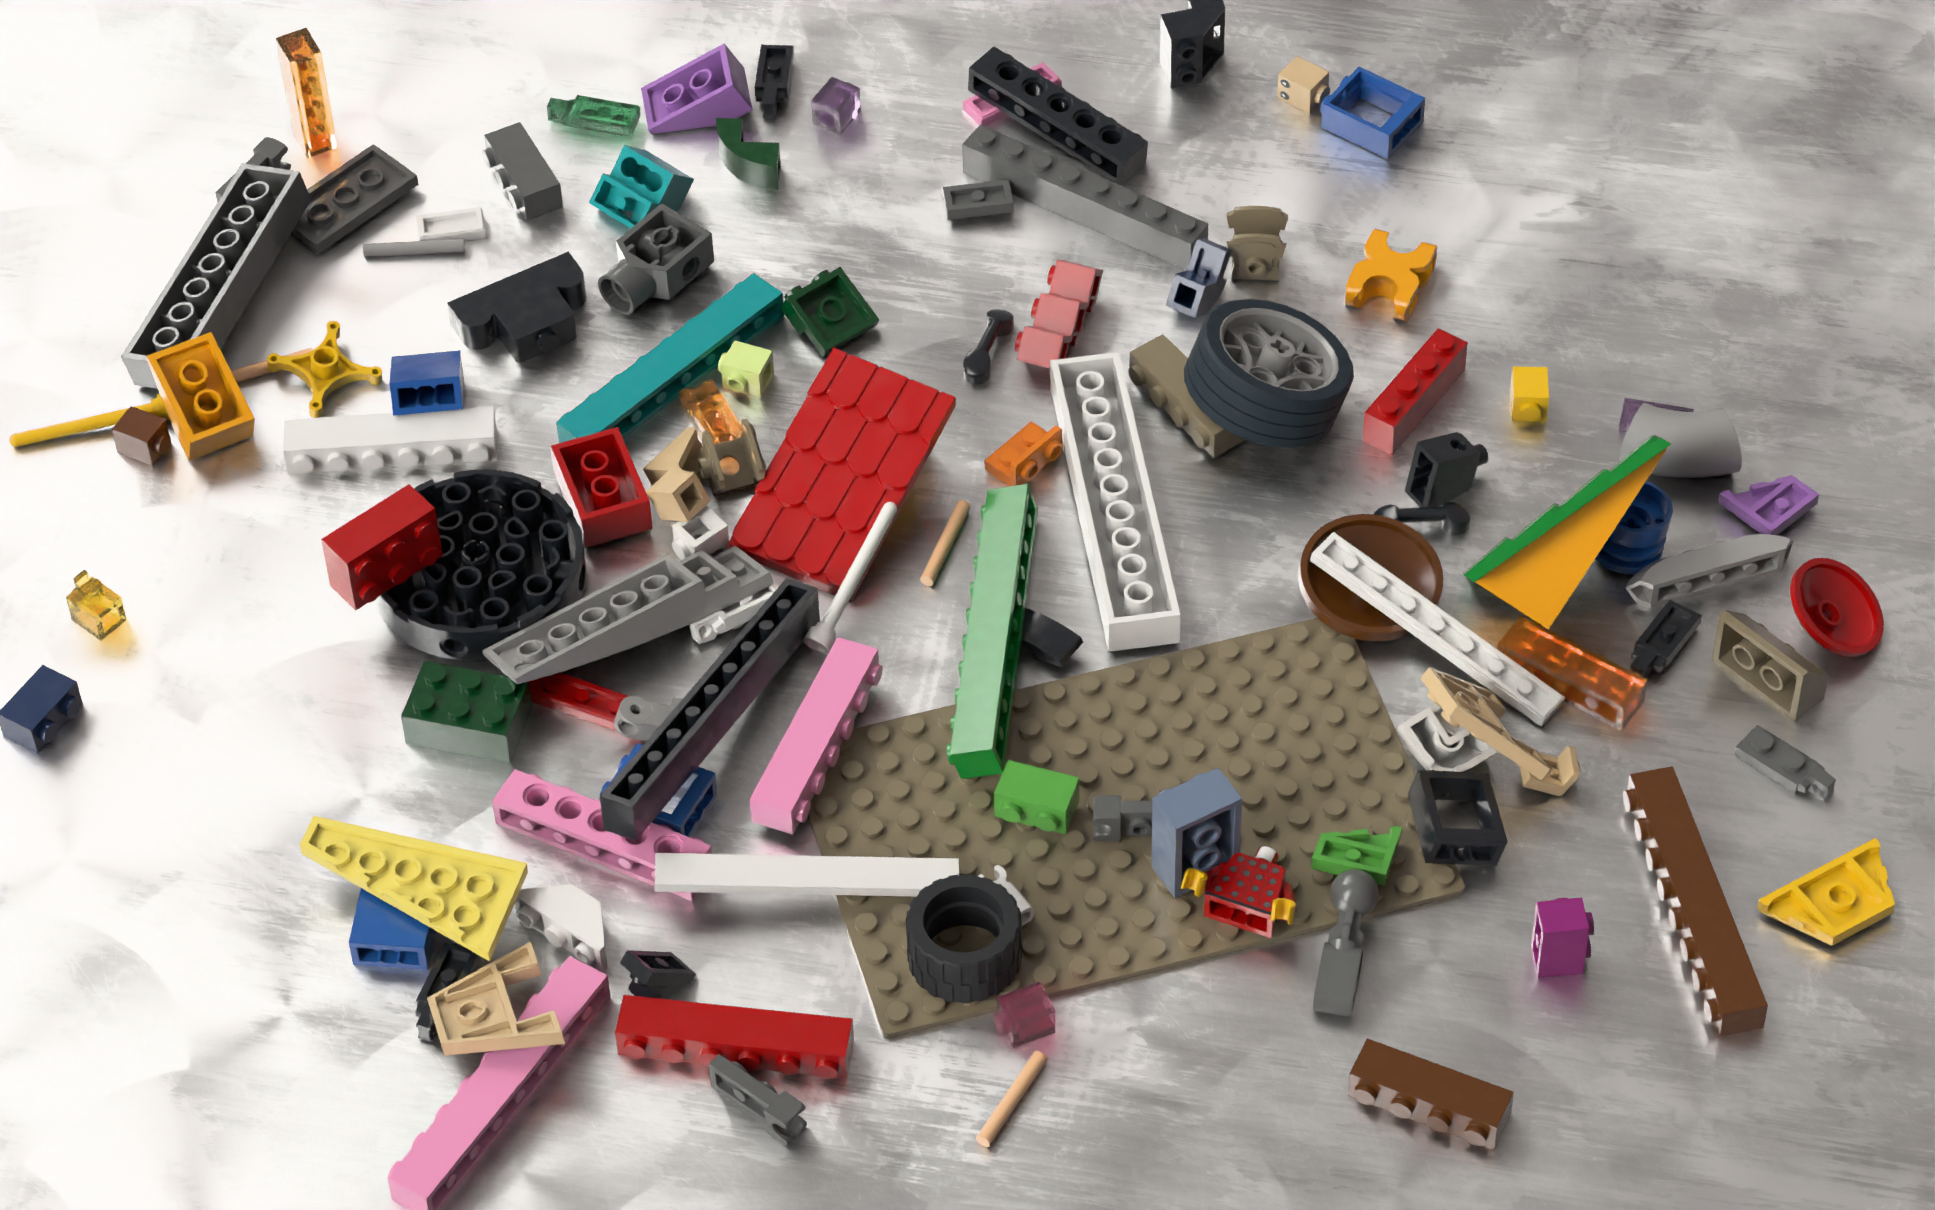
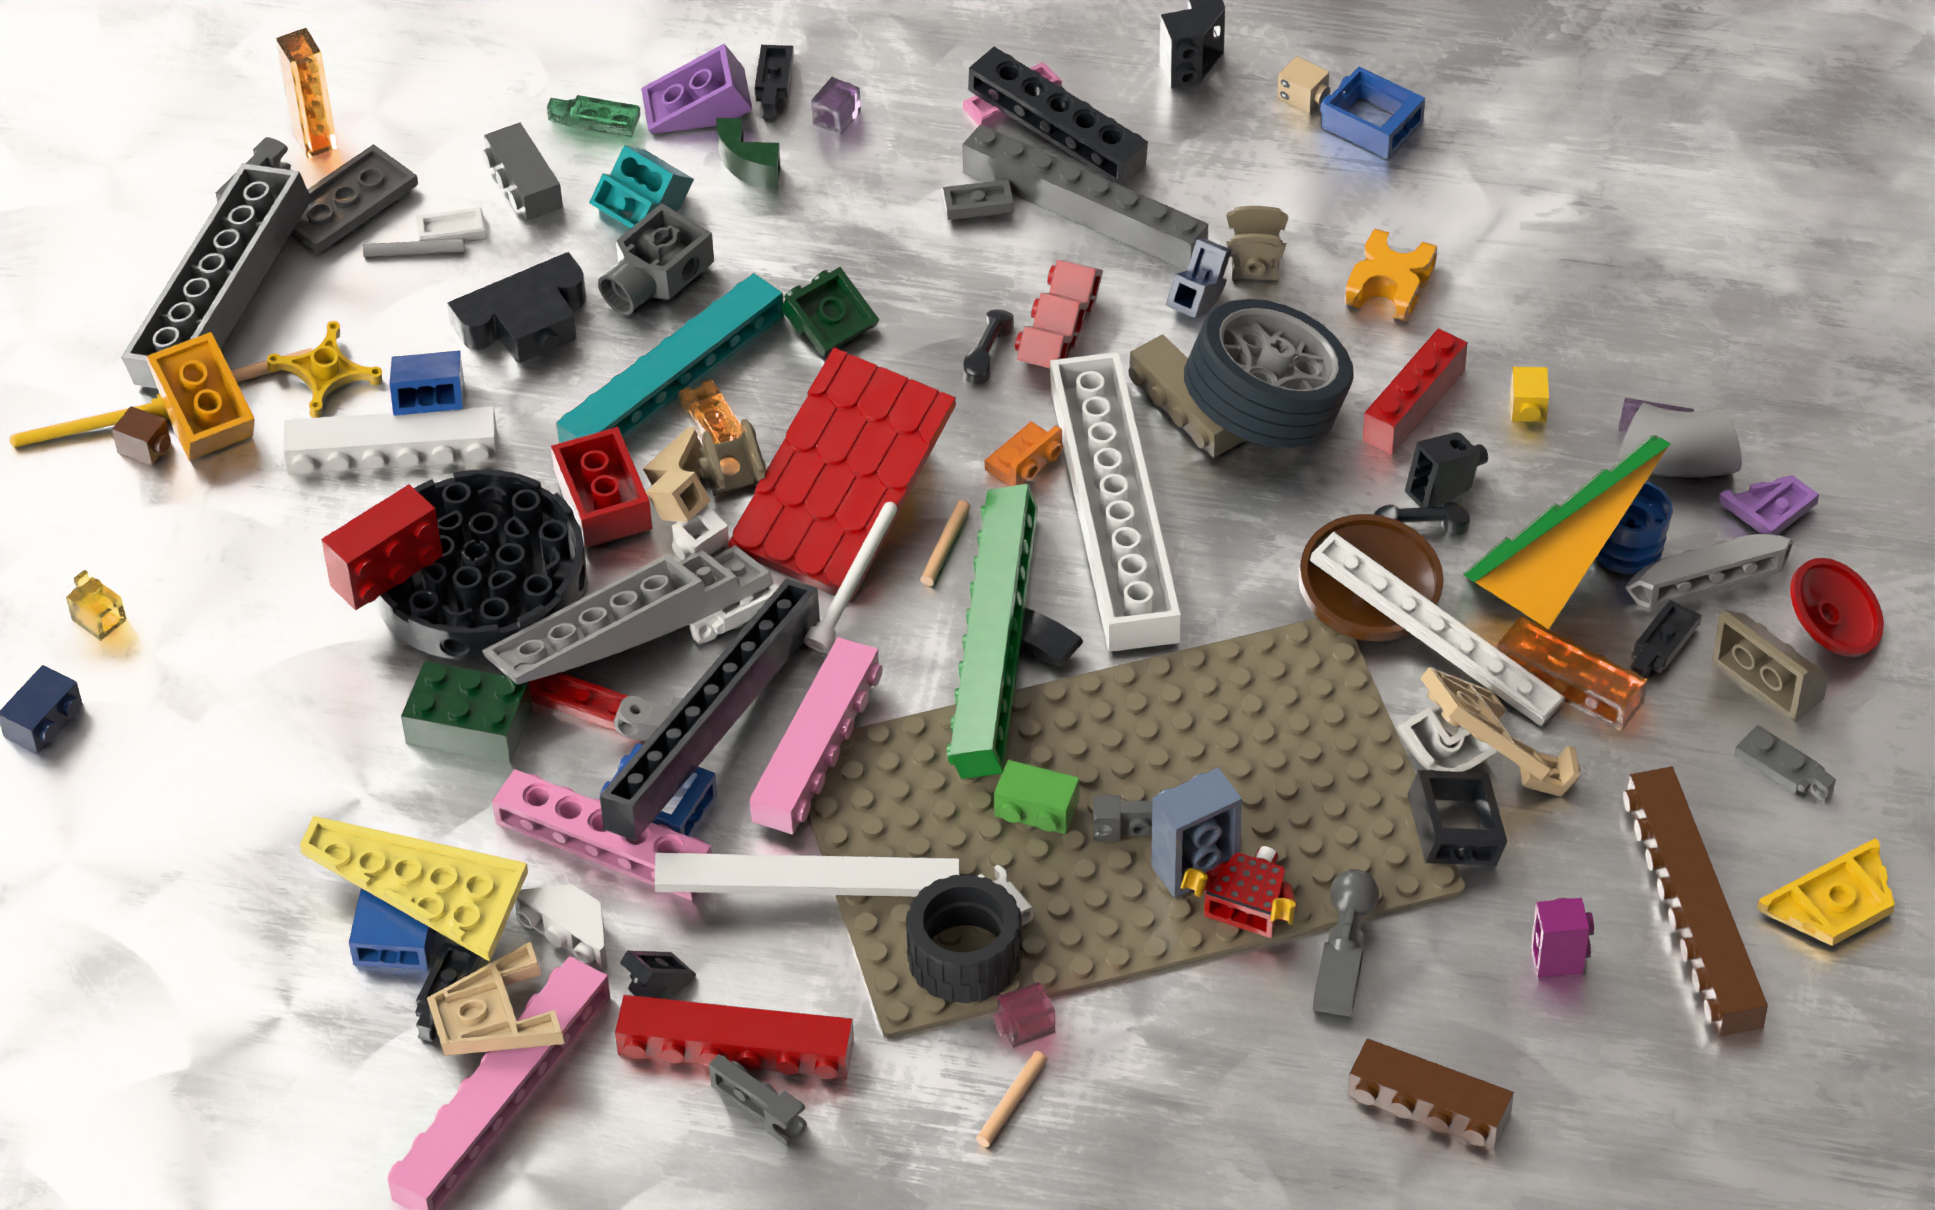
yellowish green brick [718,340,774,398] -> none
bright green wing [1311,826,1402,886] -> none

